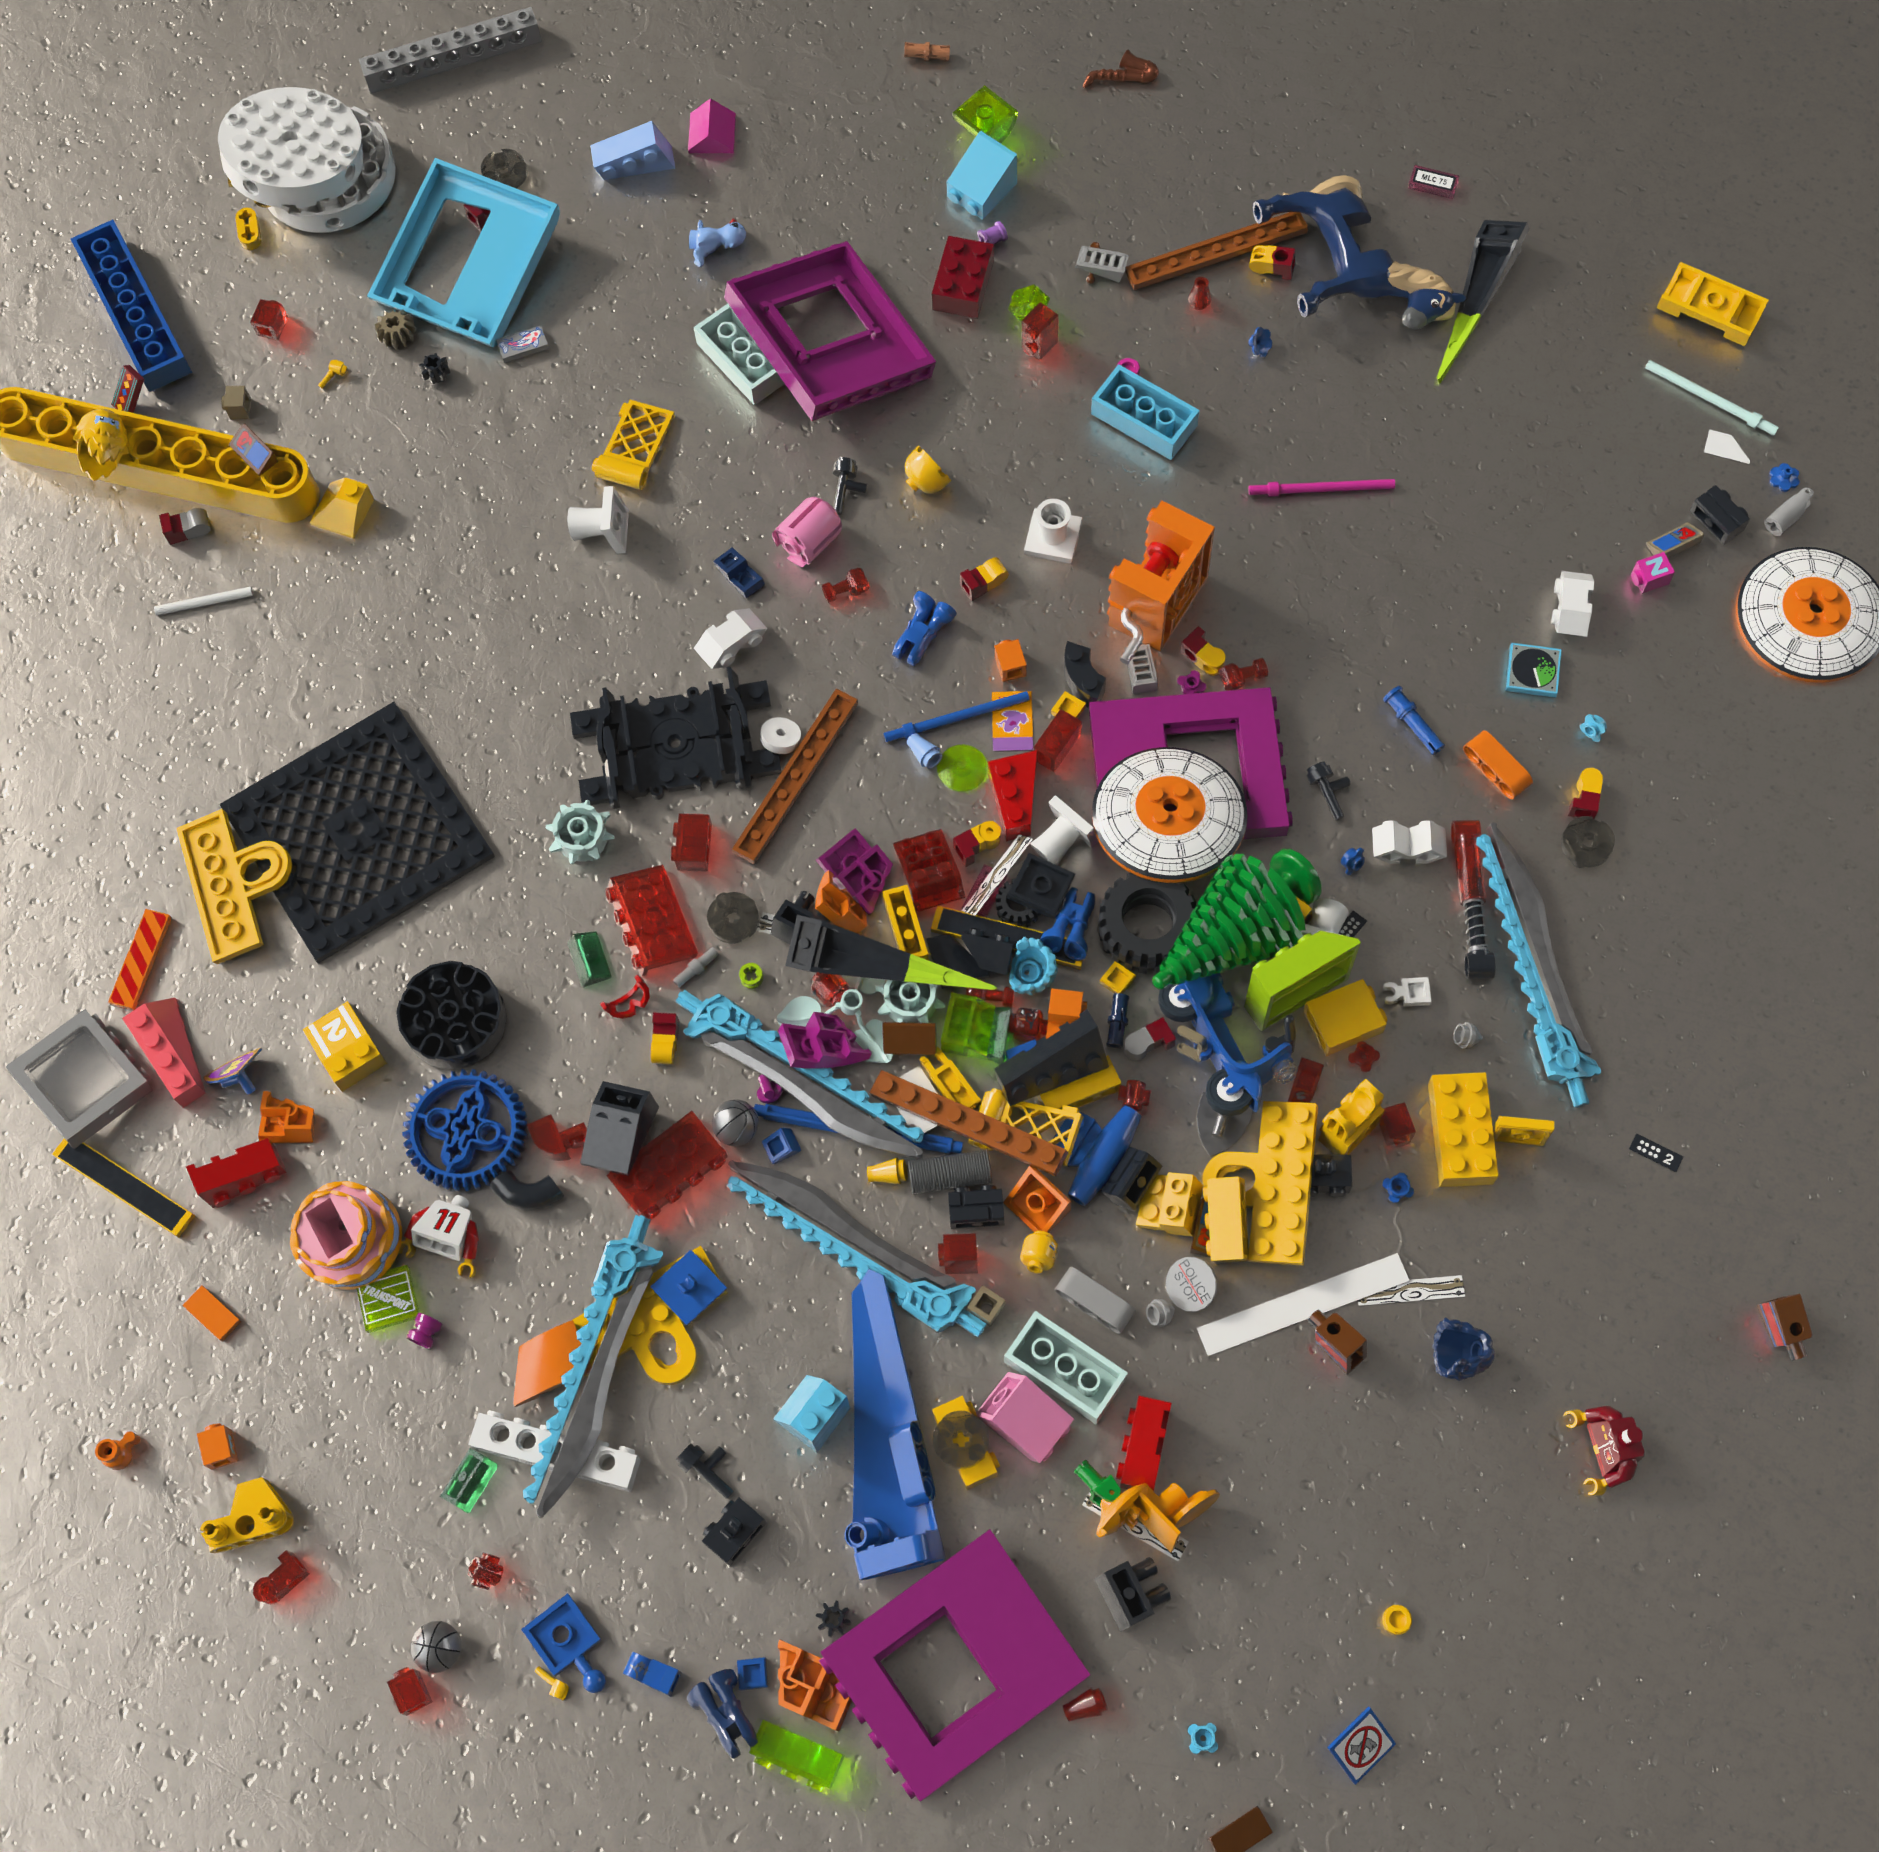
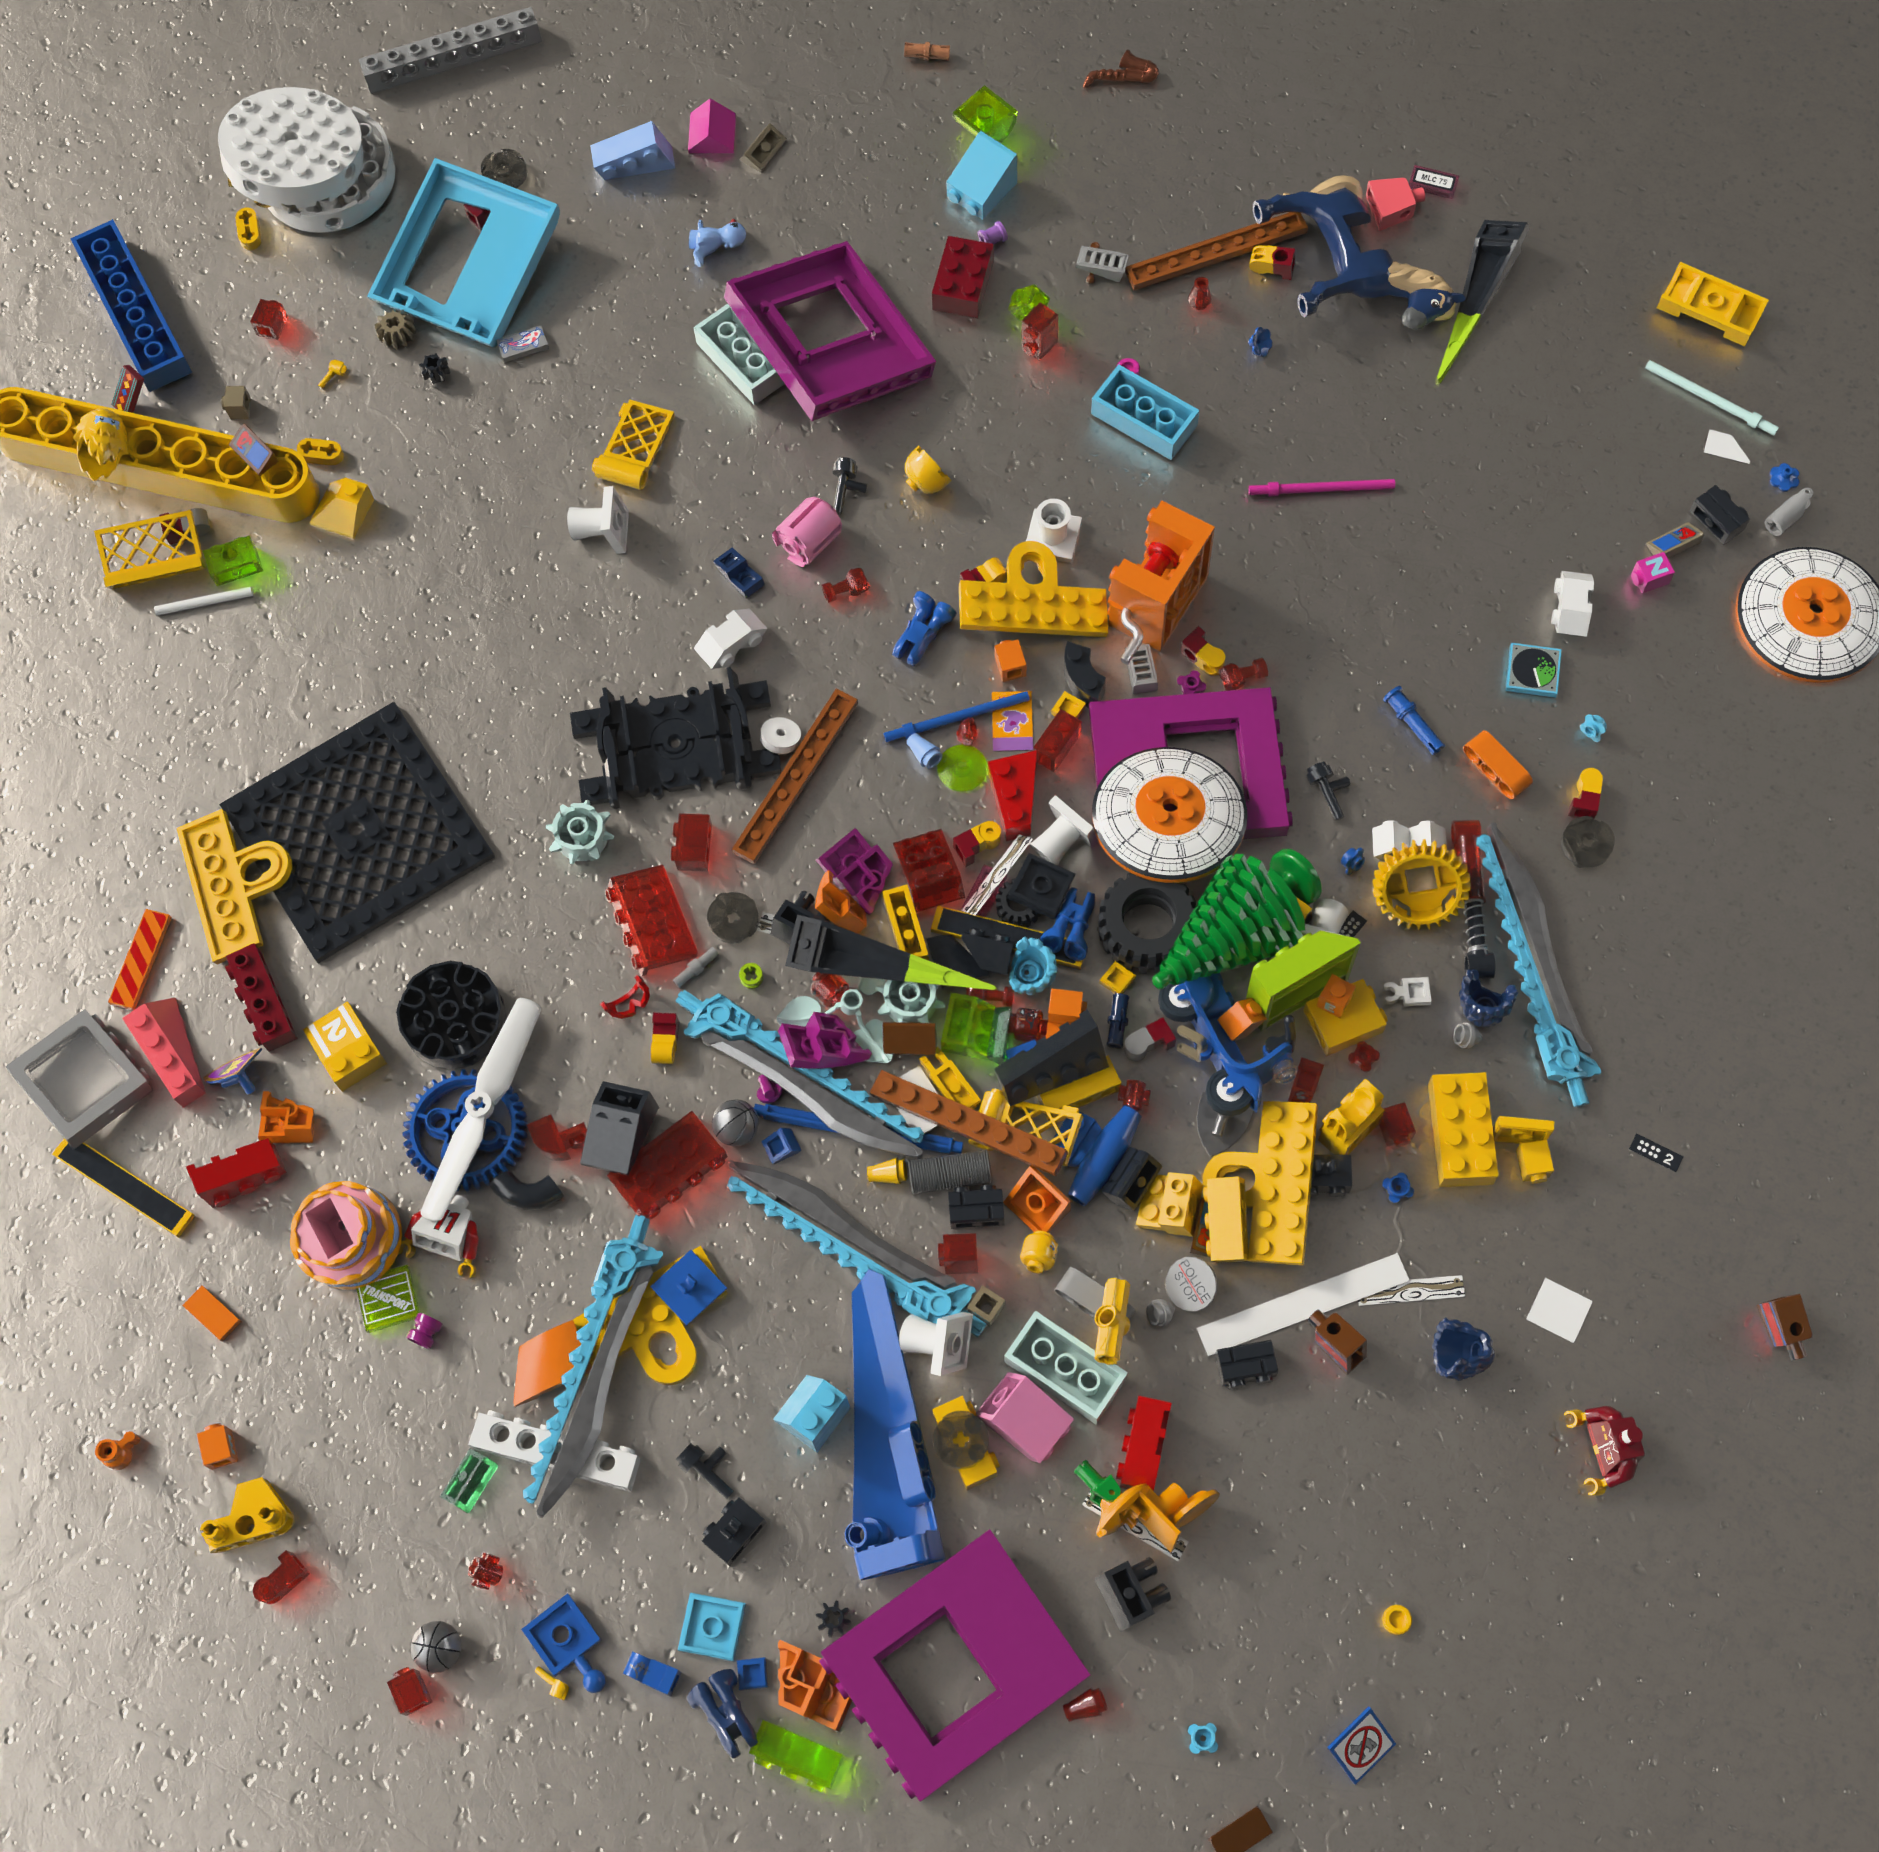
clear green slope [567,931,612,987] -> none
none -> yellow fence [94,510,207,589]
none -> clear neon green brick [203,535,263,586]
none -> dark red brick [225,943,298,1052]
none -> yellow beam [297,438,344,466]
none -> white piece [421,998,541,1221]
none -> medium azure tile [678,1593,746,1662]
none -> dark tan slope [739,123,787,172]
none -> white plant [899,1312,973,1376]
none -> clear red piece [956,718,977,746]
none -> yellow plate [959,541,1108,637]
none -> yellow piece [1094,1278,1130,1365]
none -> black brick [1215,1340,1278,1389]
none -> orange brick [1217,998,1267,1041]
none -> orange brick [1317,974,1356,1018]
none -> coral torso [1366,178,1425,231]
none -> yellow piece [1373,839,1471,930]
none -> dark blue hair [1459,969,1519,1028]
none -> yellow brick [1516,1140,1554,1184]
none -> white sticker [1526,1278,1593,1343]

